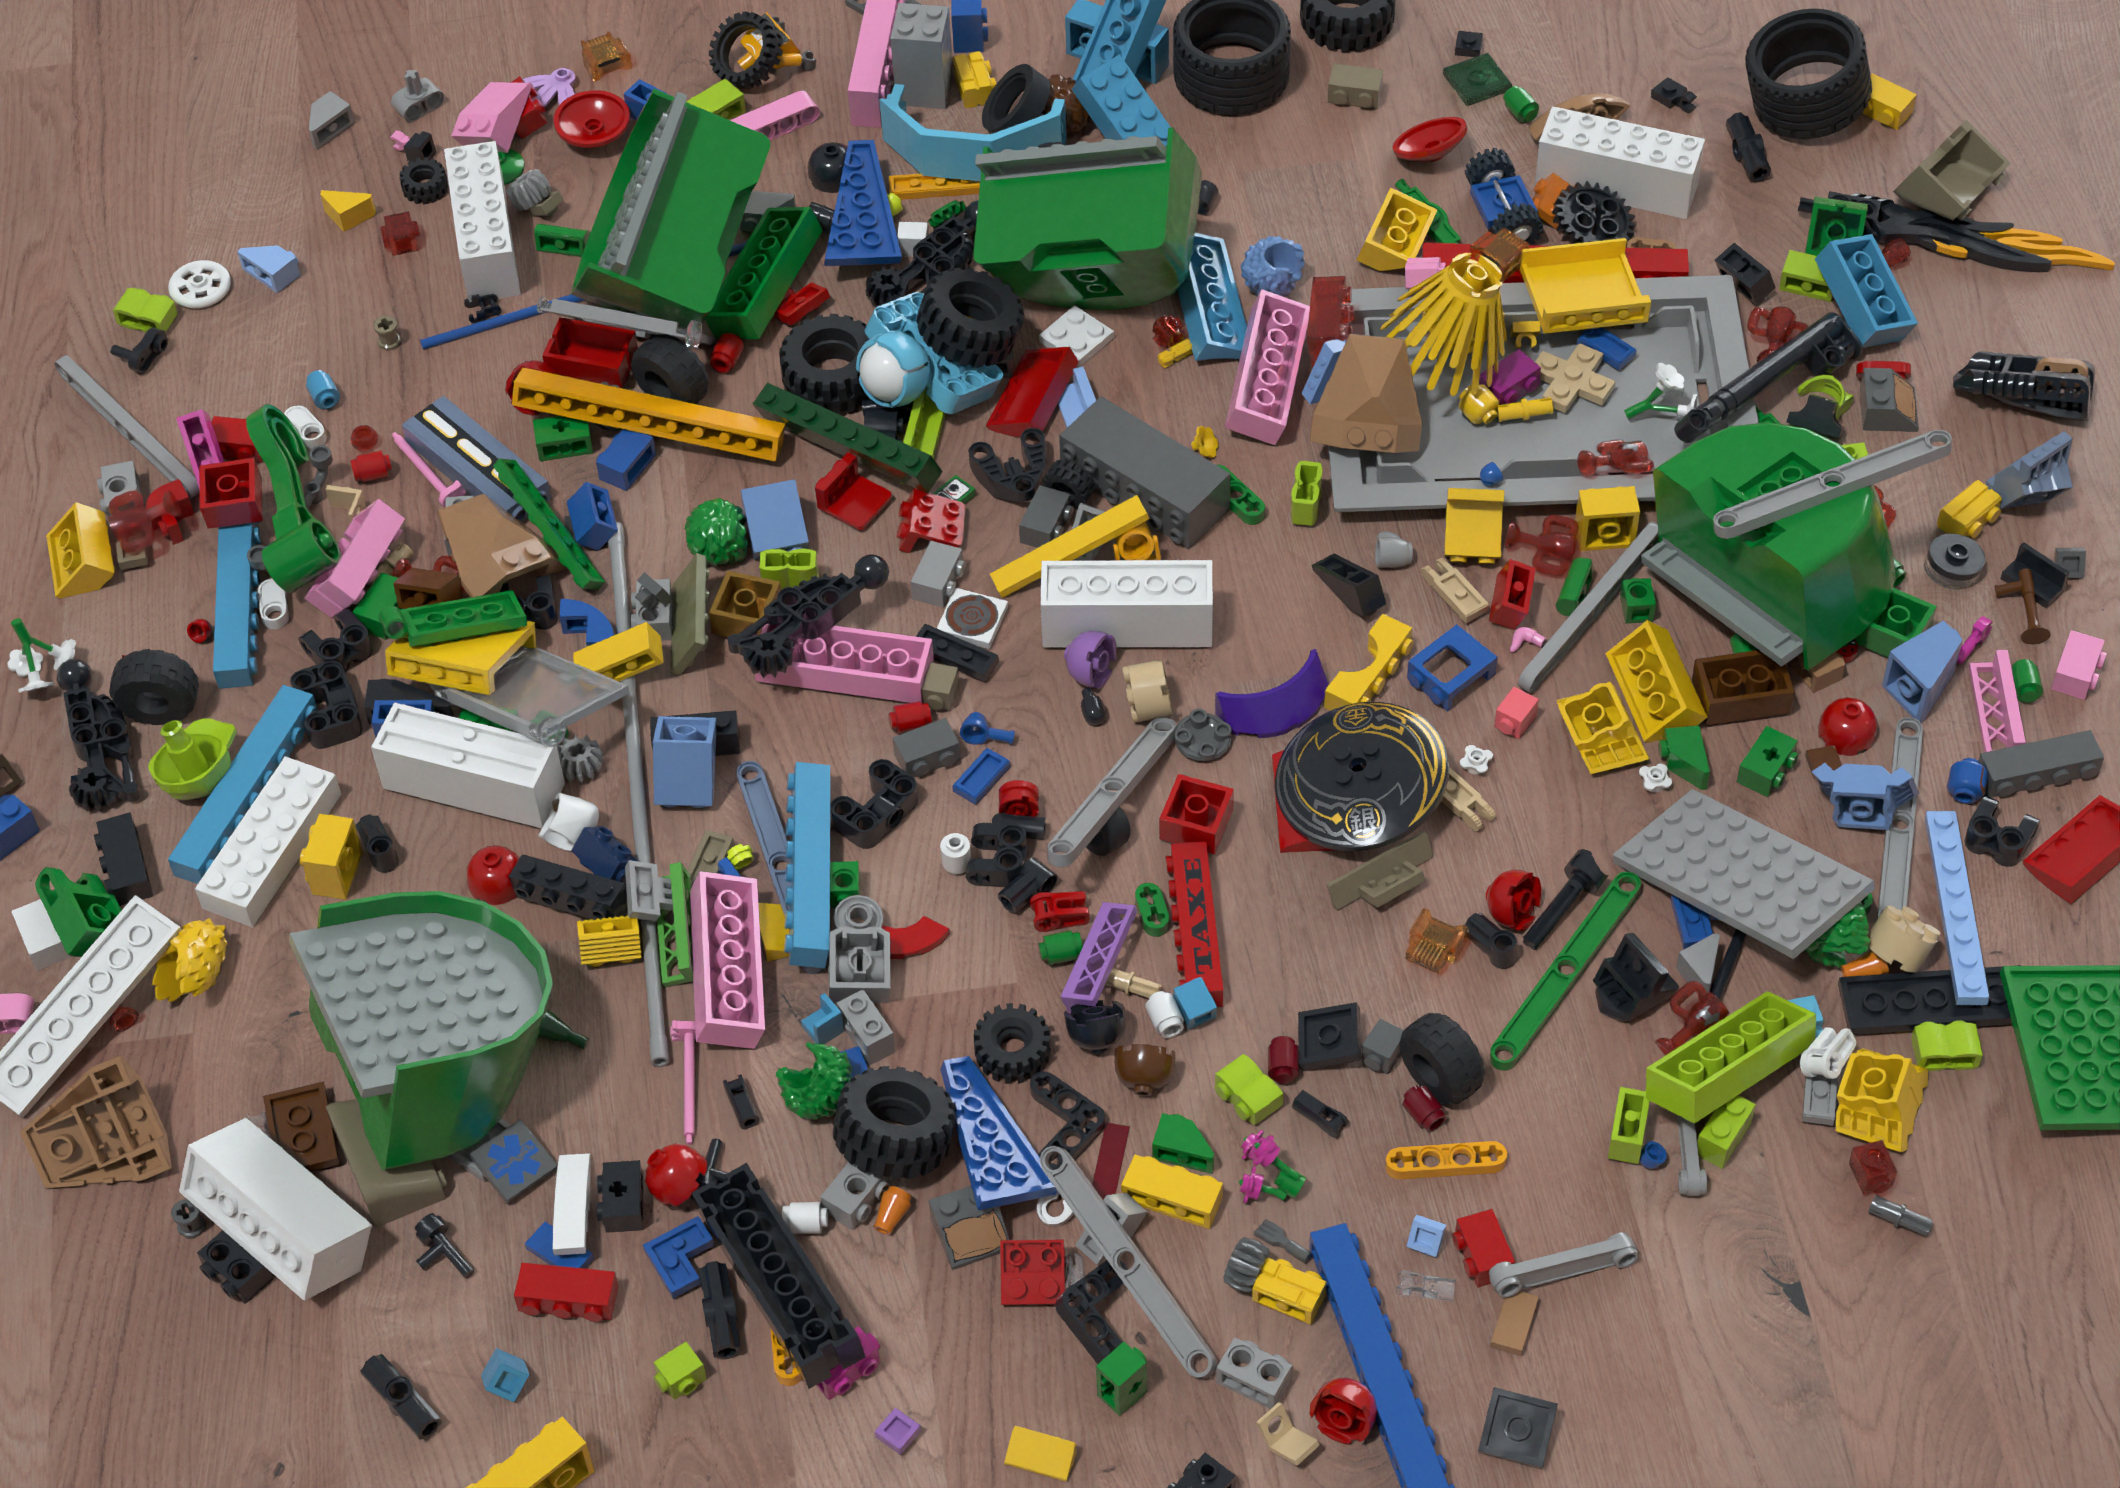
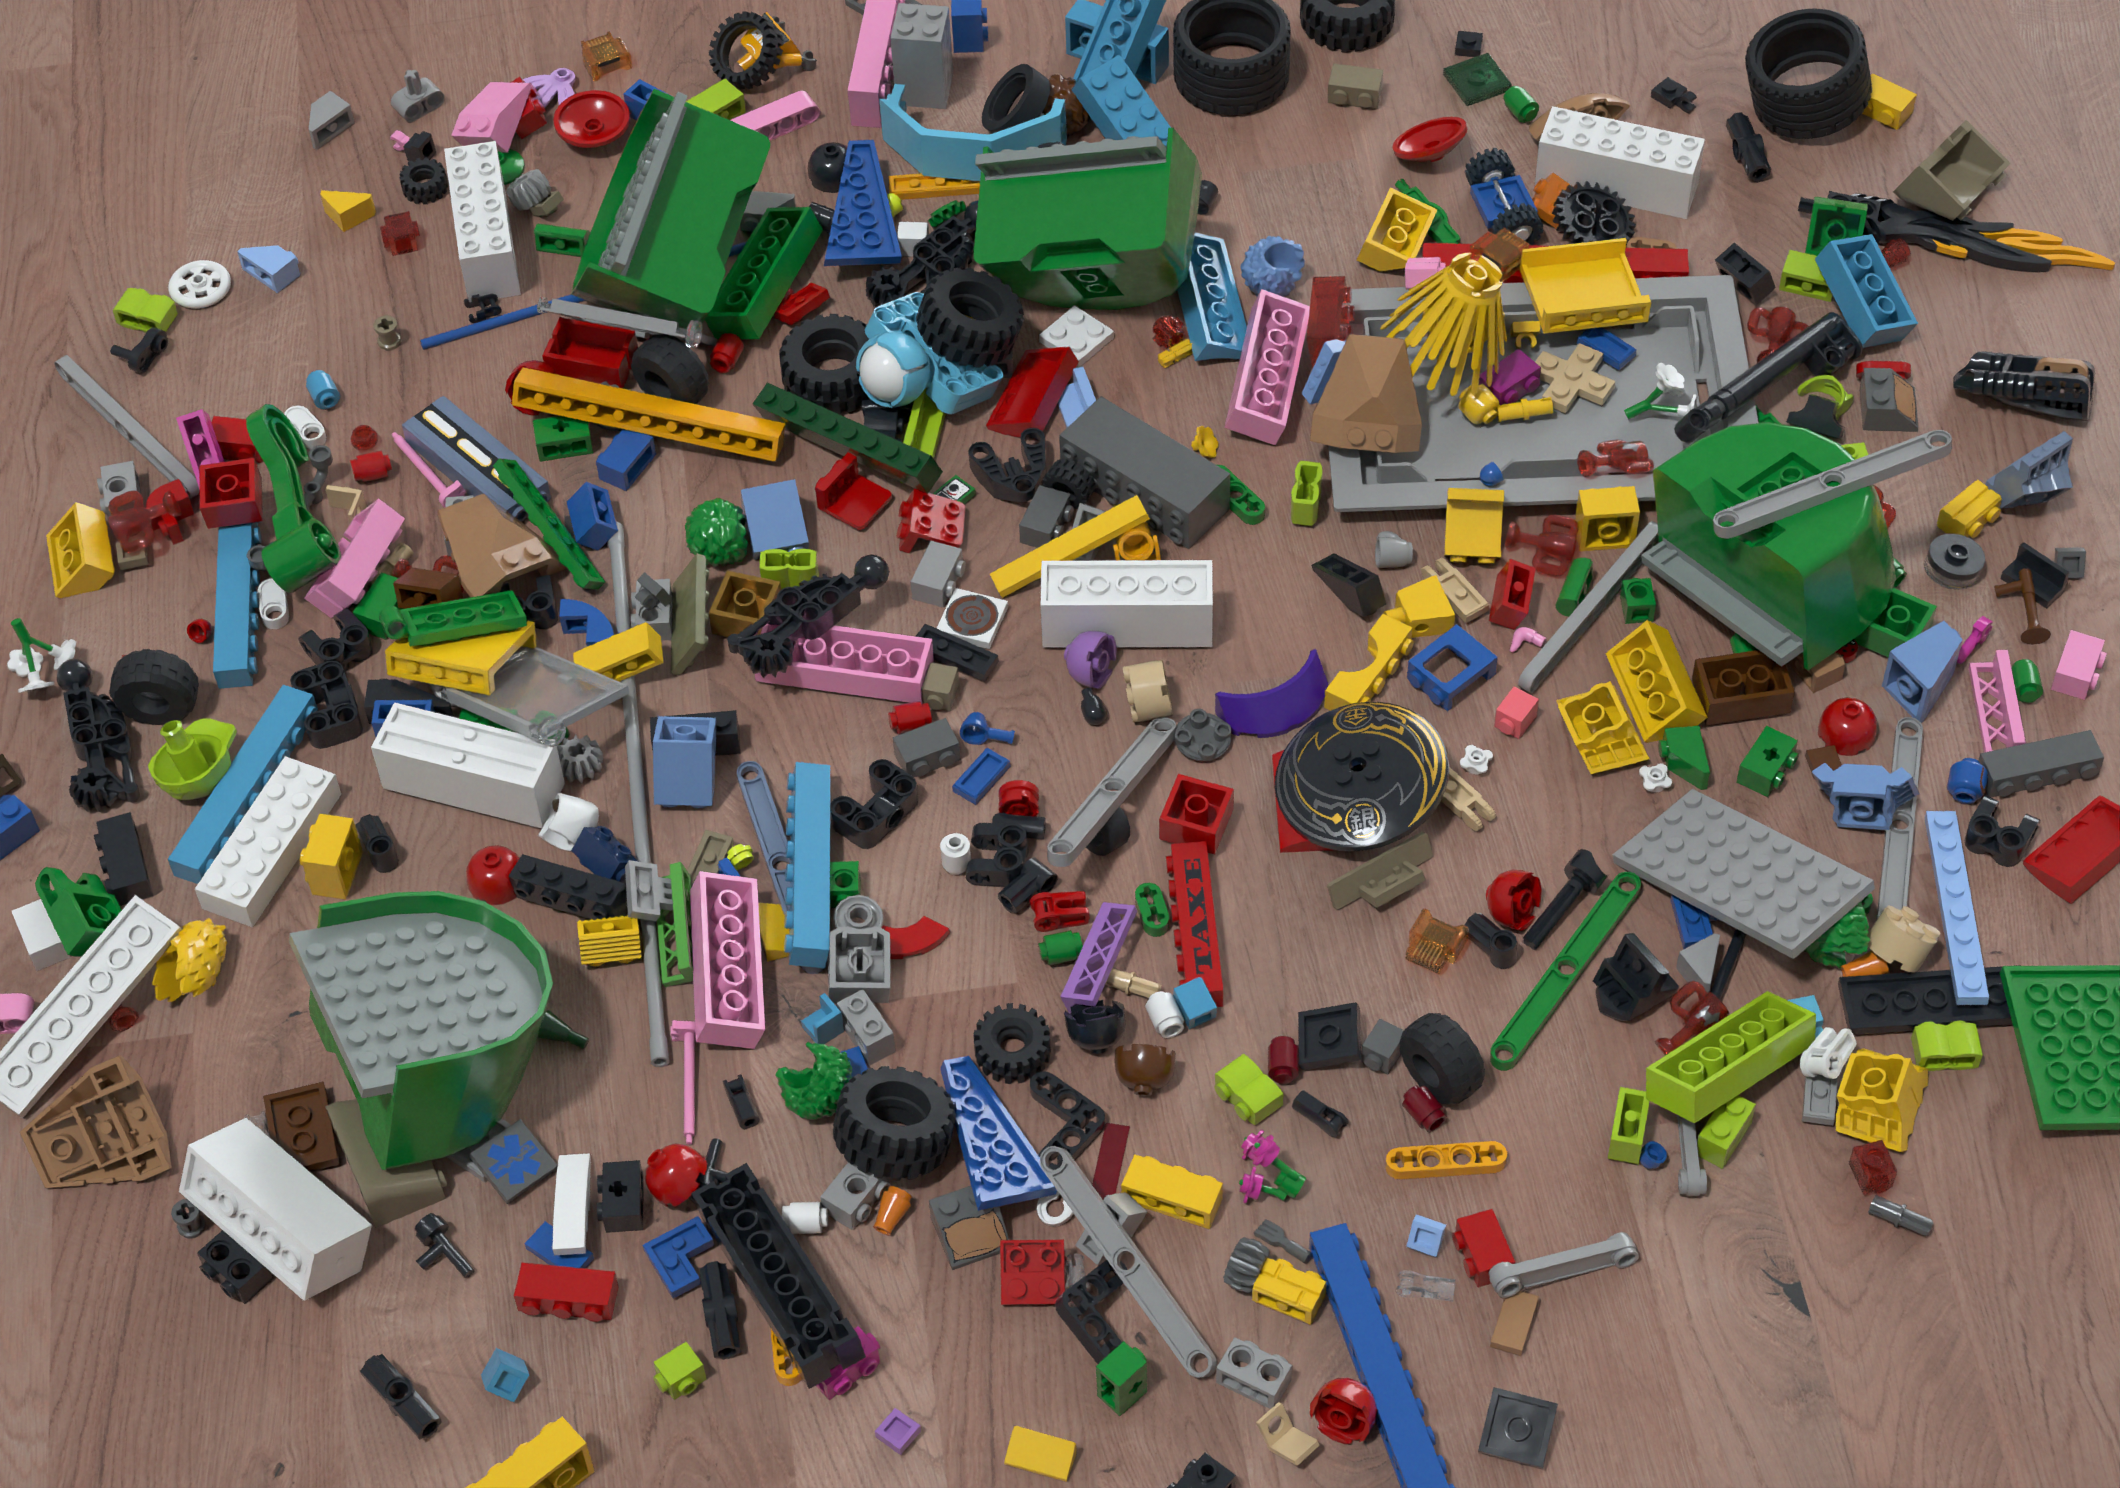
yellow brick [952,51,996,109] -> none
green slope [1152,1113,1214,1174] -> none
none -> yellow torso [1384,575,1455,638]

